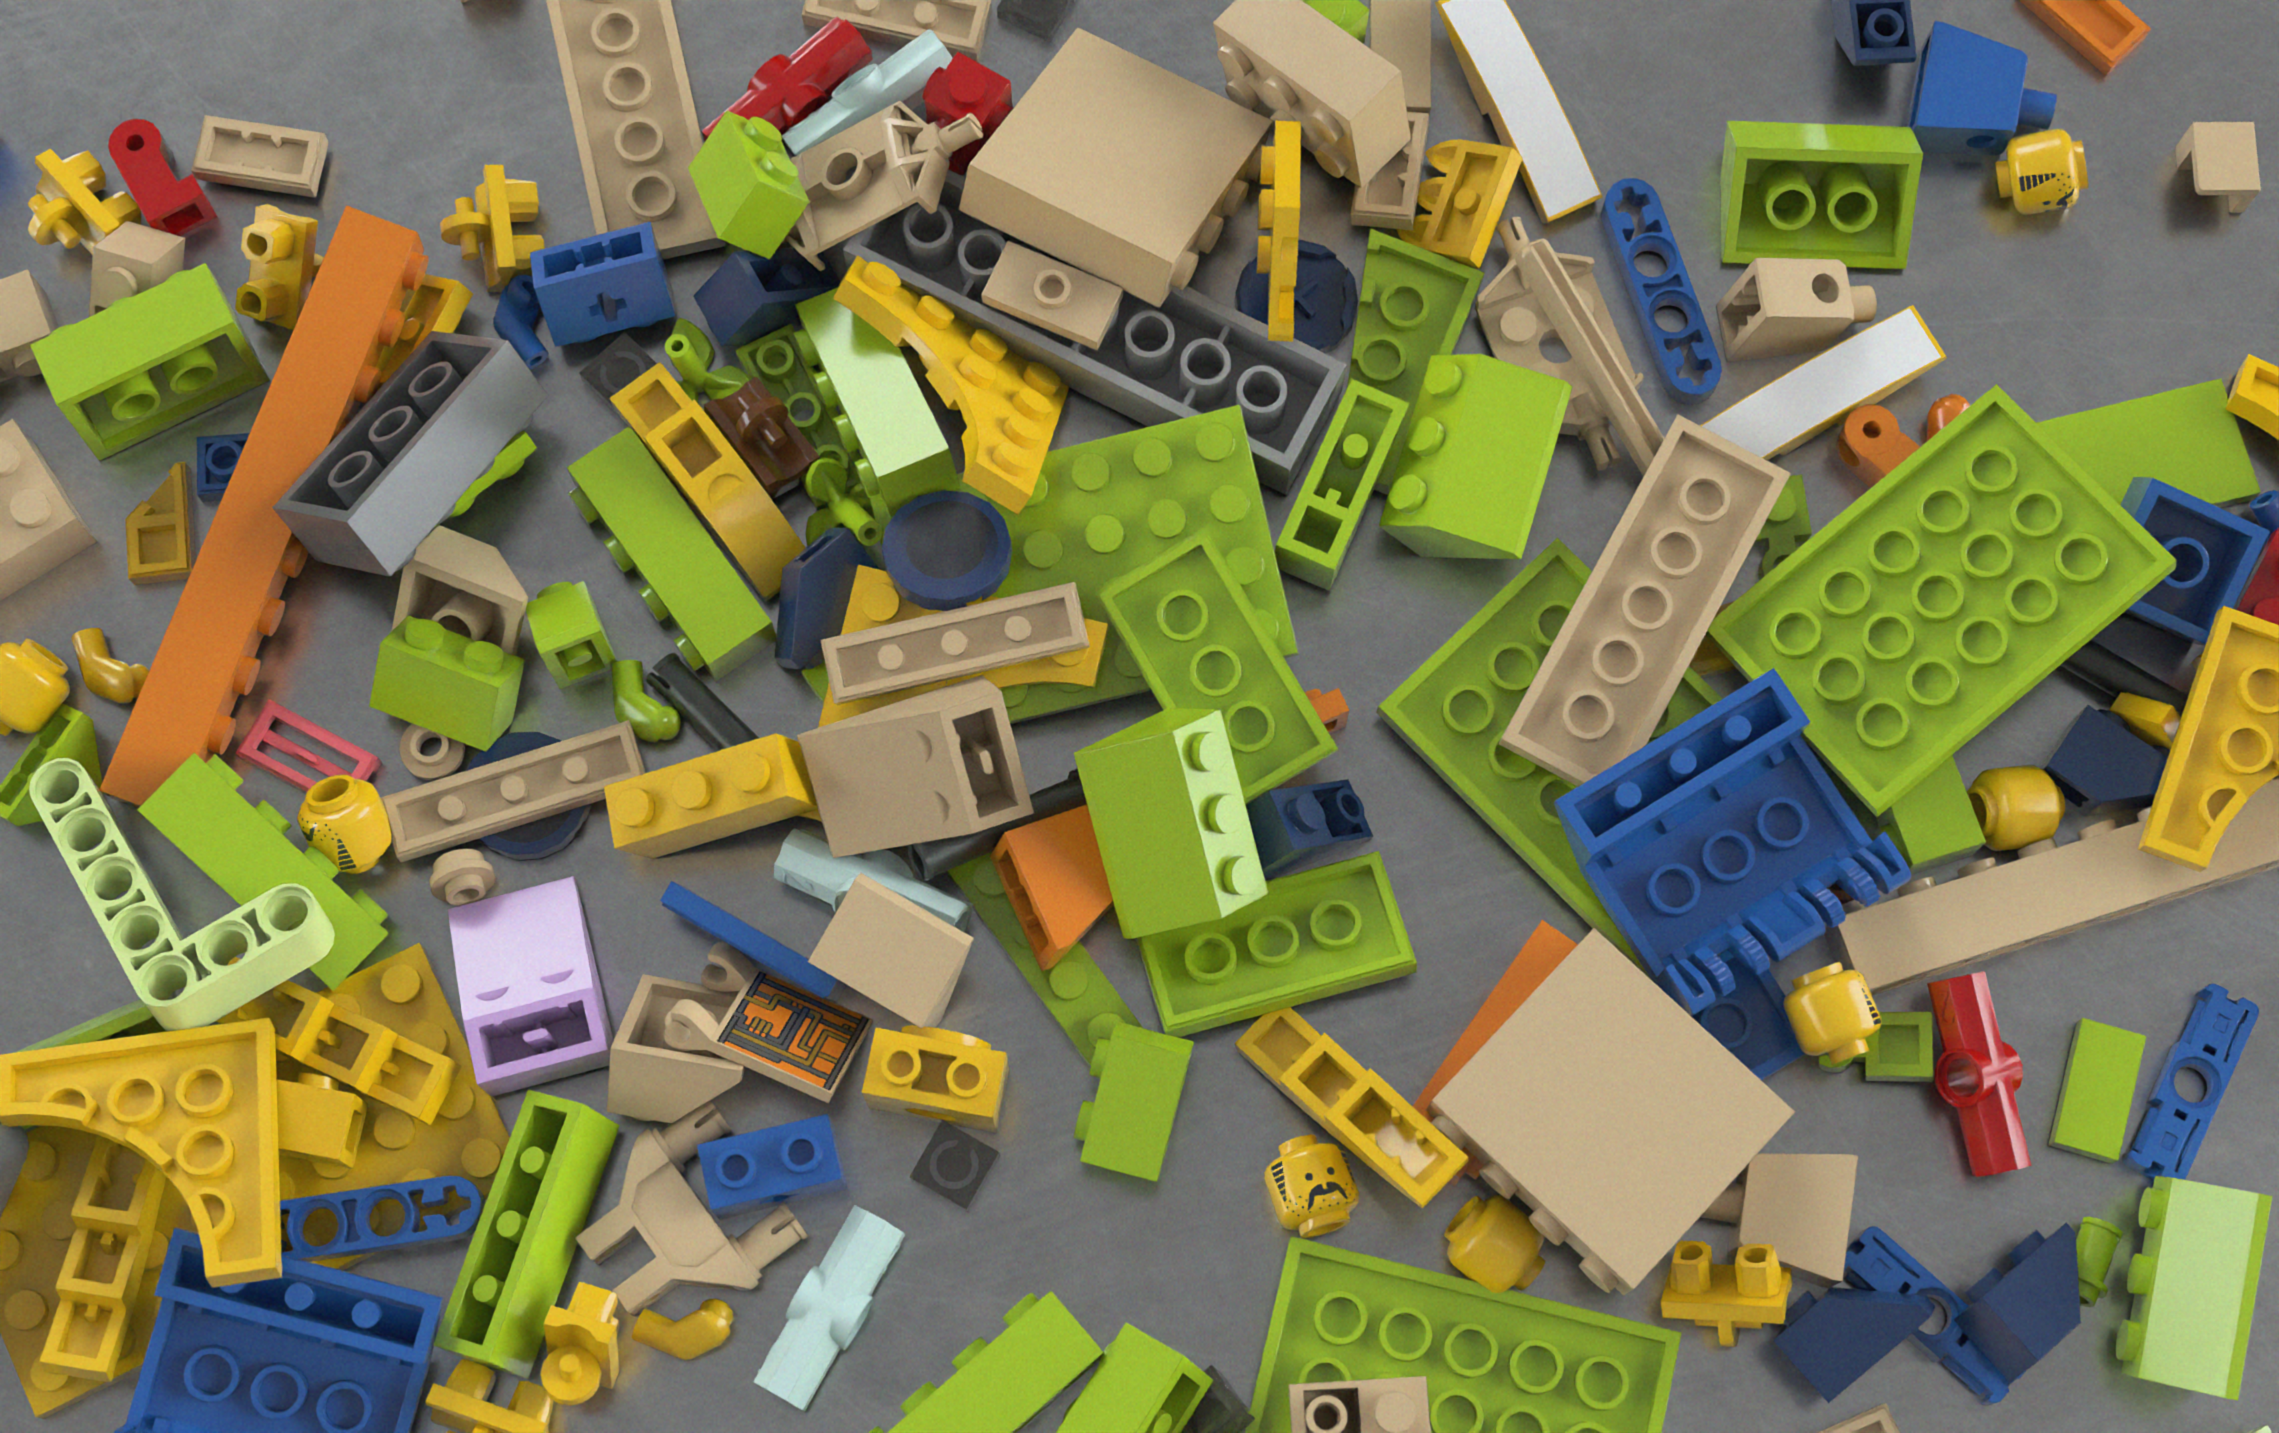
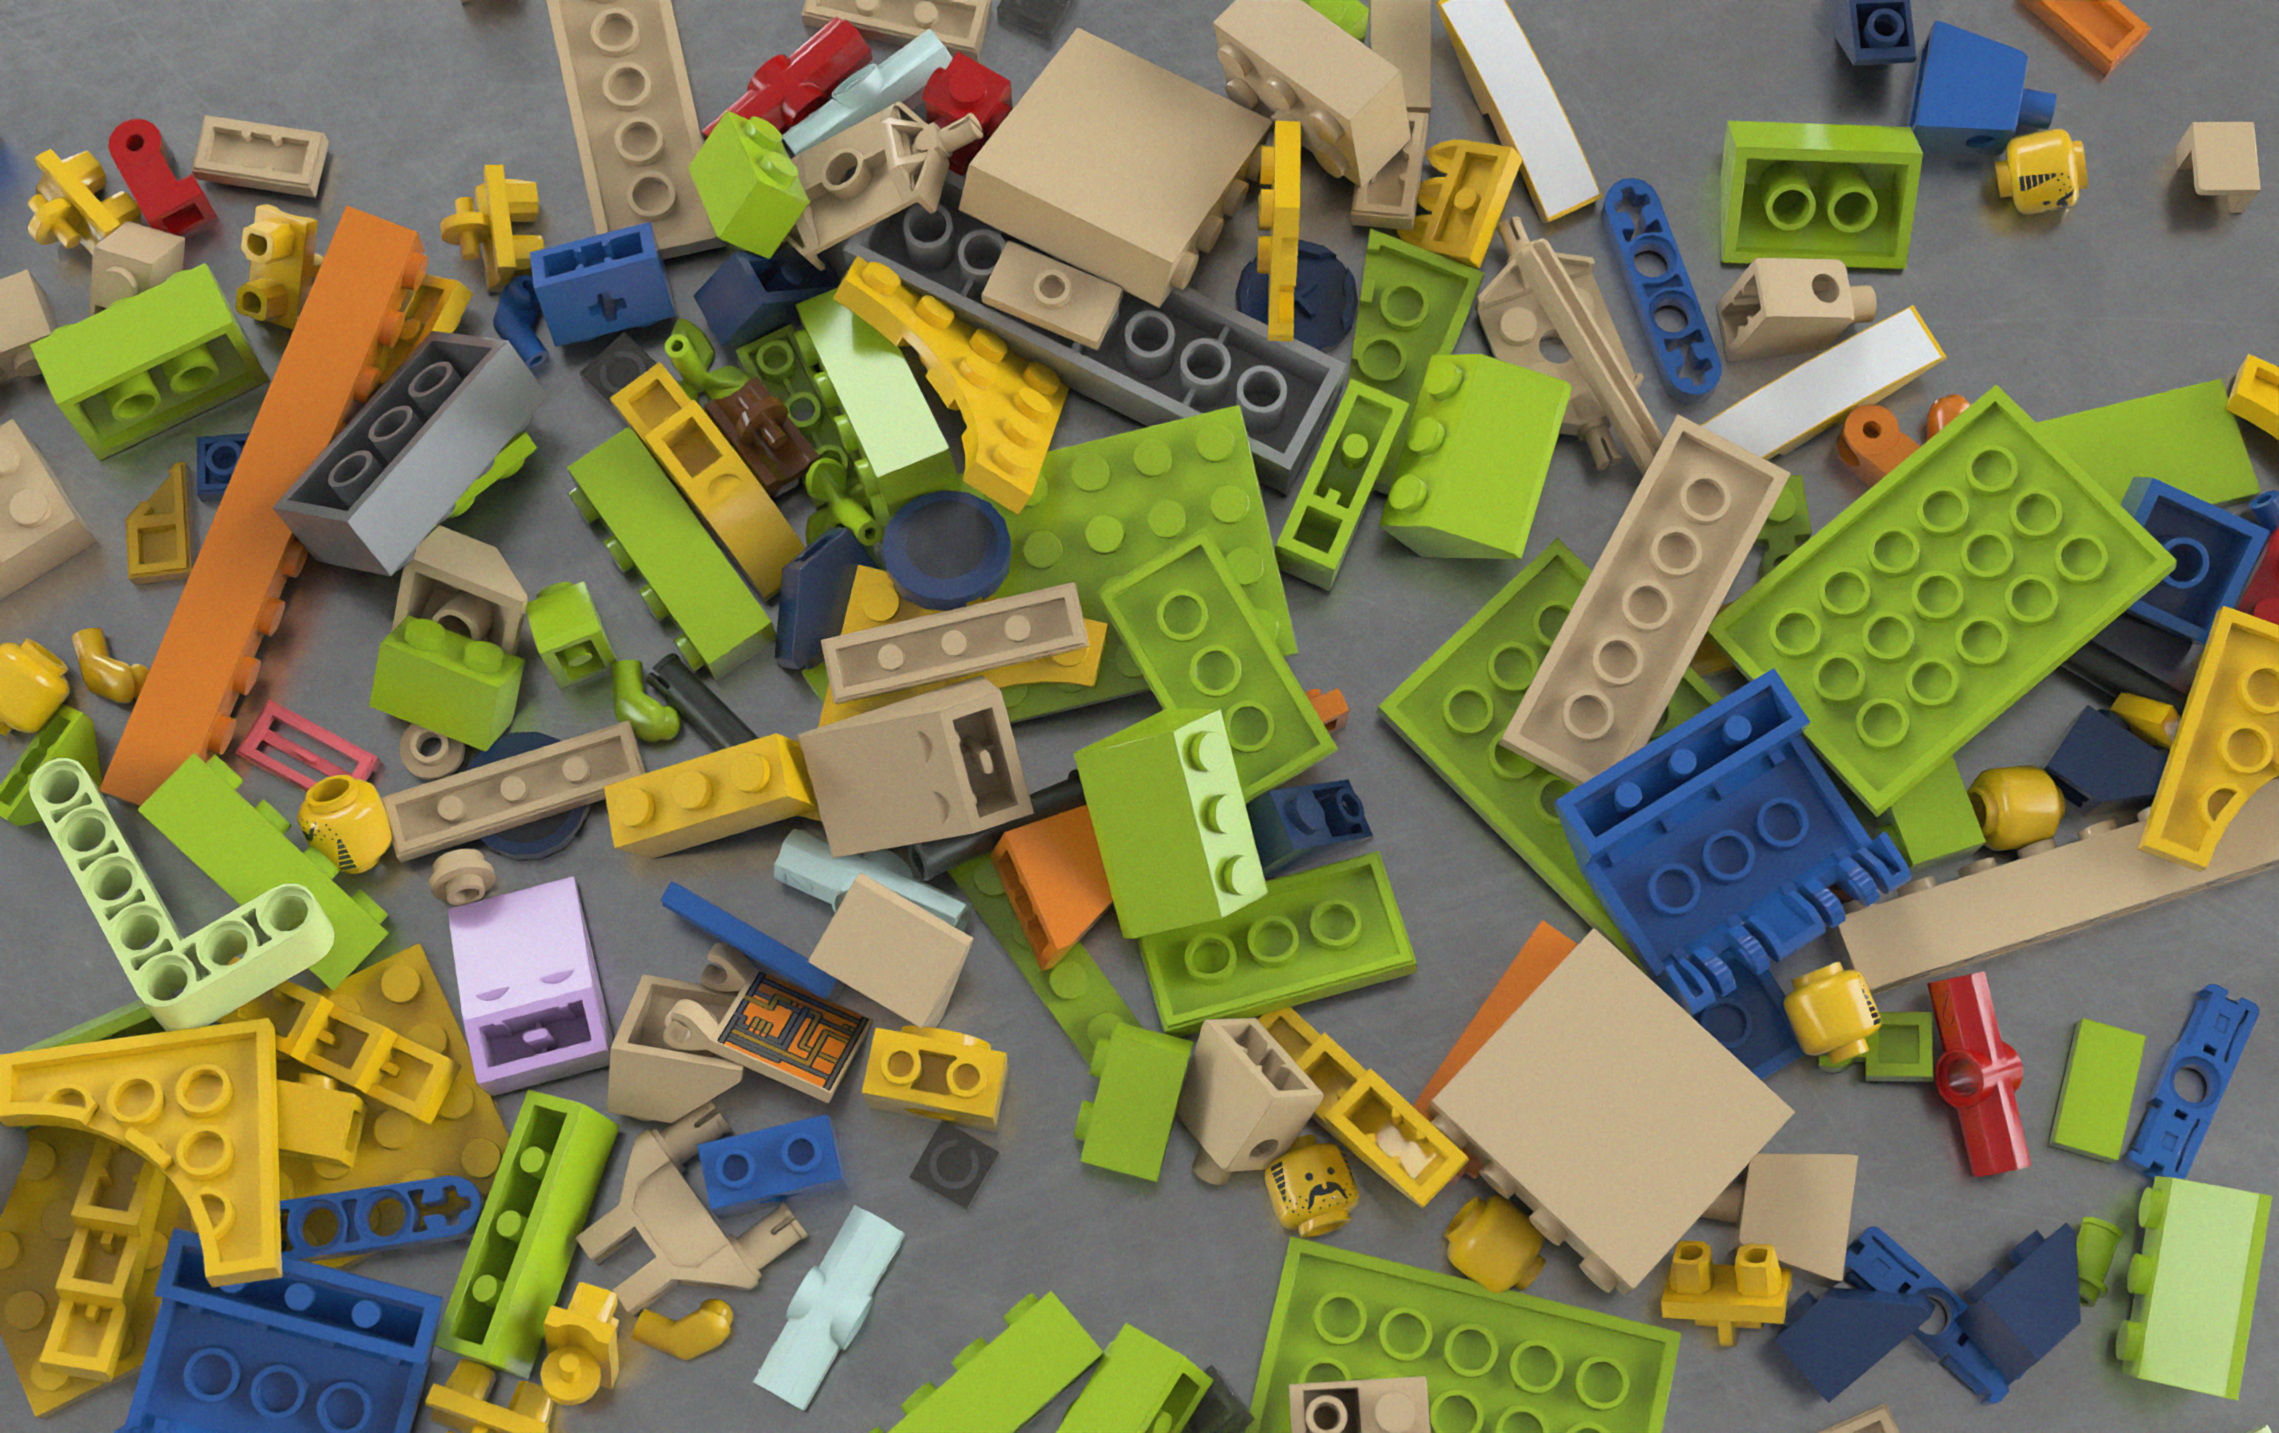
none -> tan torso [1177,1018,1324,1185]

